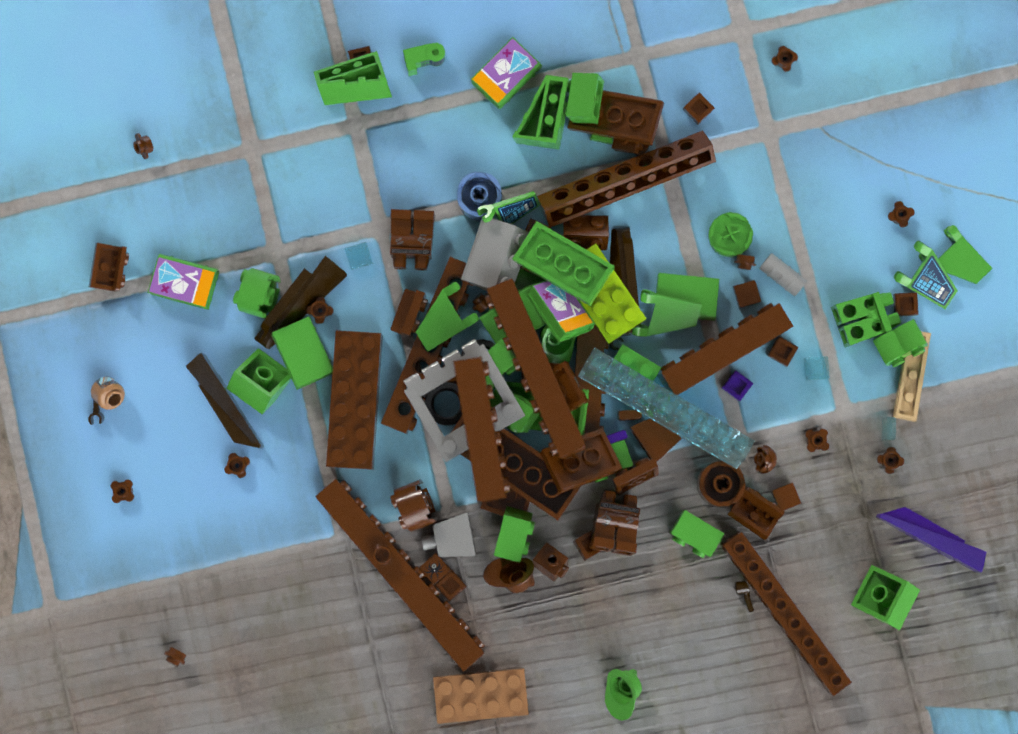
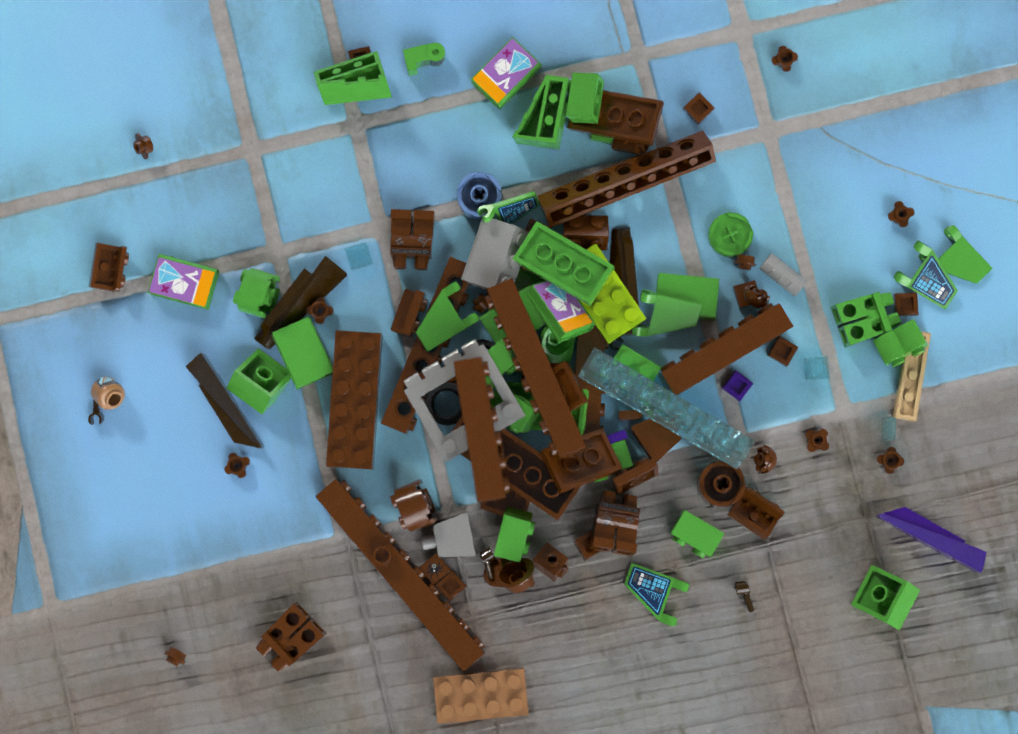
reddish brown plate [110,479,134,503] -> none
bright green piece [605,669,642,721] -> none
reddish brown brick [720,532,852,696] -> none
reddish brown tile [771,482,802,511] -> none
none -> reddish brown hips [256,602,327,672]
none -> dark brown hand [480,547,496,580]
none -> flag [624,563,689,627]
none -> reddish brown plate [743,284,770,308]

